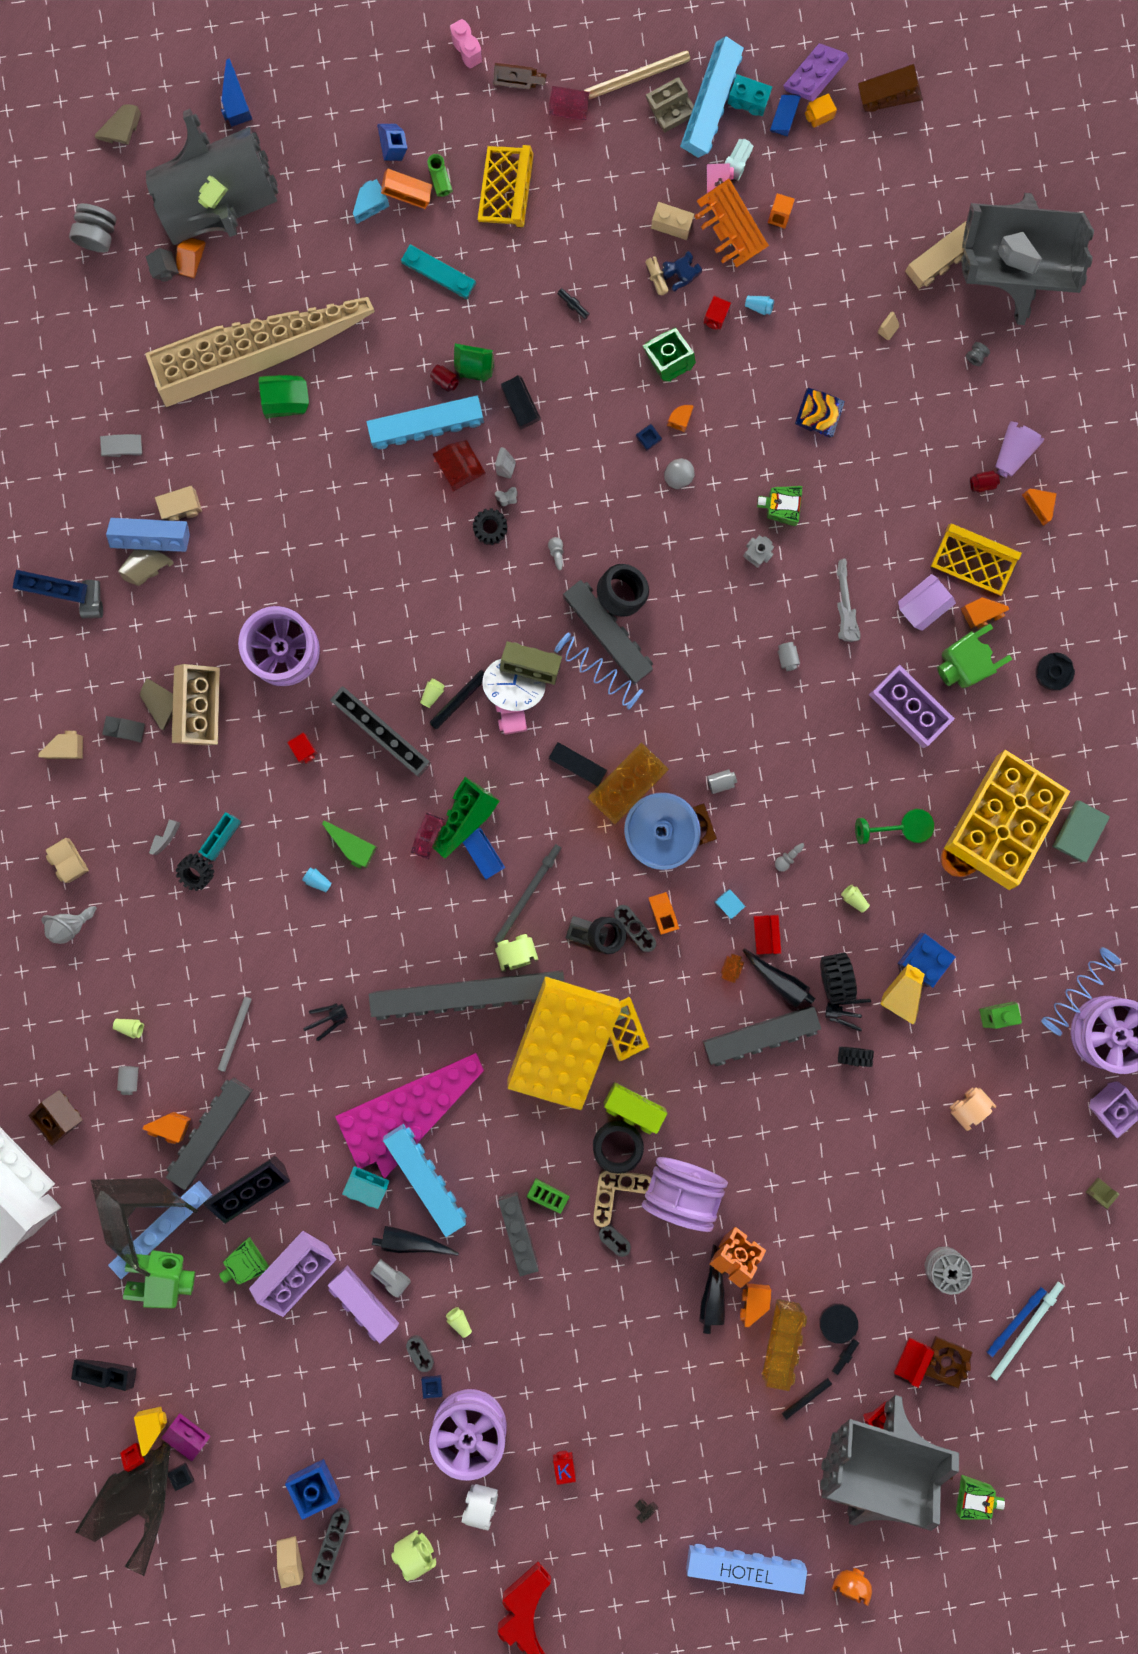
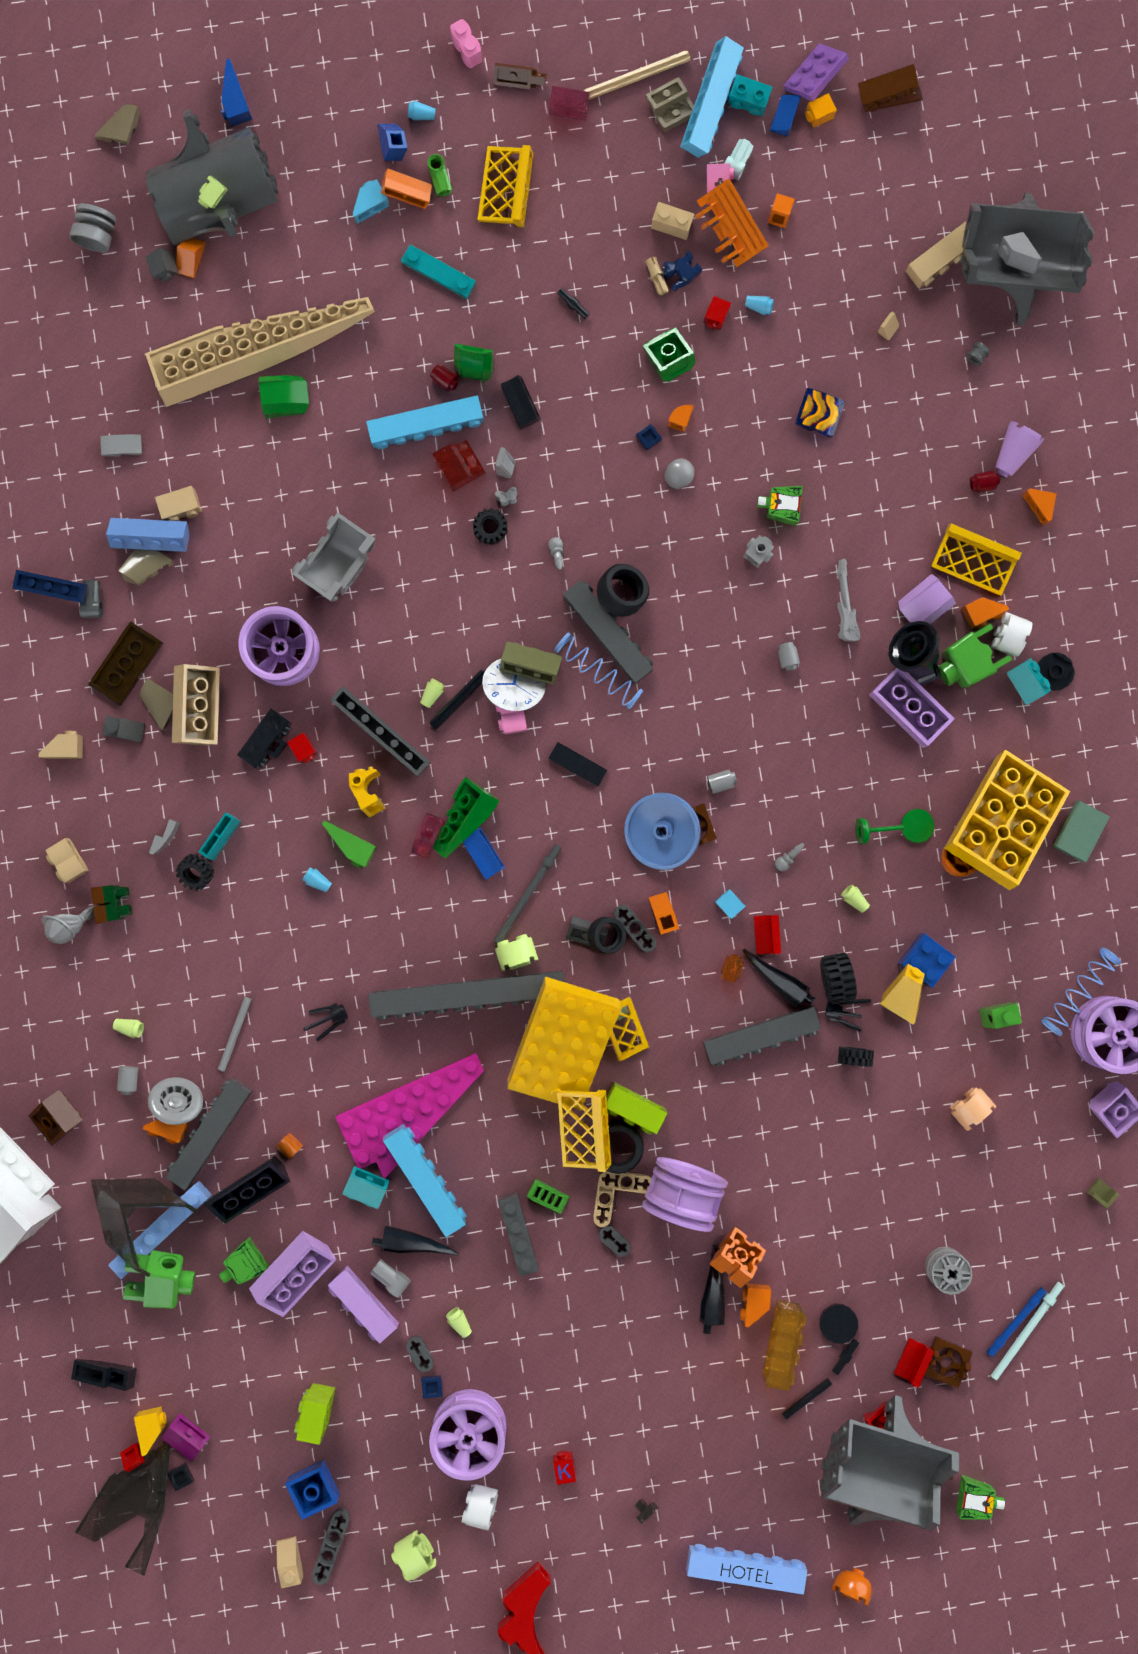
clear yellow brick [587,742,669,825] -> none
none -> dark brown tile [88,621,163,706]
none -> dark green hips [91,885,132,924]
none -> light grey wheel [148,1077,203,1125]
none -> black piece [237,708,292,770]
none -> orange brick [275,1132,303,1160]
none -> light grey cylinder [292,512,376,602]
none -> lime brick [294,1383,336,1445]
none -> yellow tile [349,767,386,818]
none -> medium azure cone [408,100,435,121]
none -> yellow fence [557,1090,611,1172]
none -> black piece [888,621,941,685]
none -> white brick [991,612,1032,657]
none -> teal brick [1006,658,1051,706]

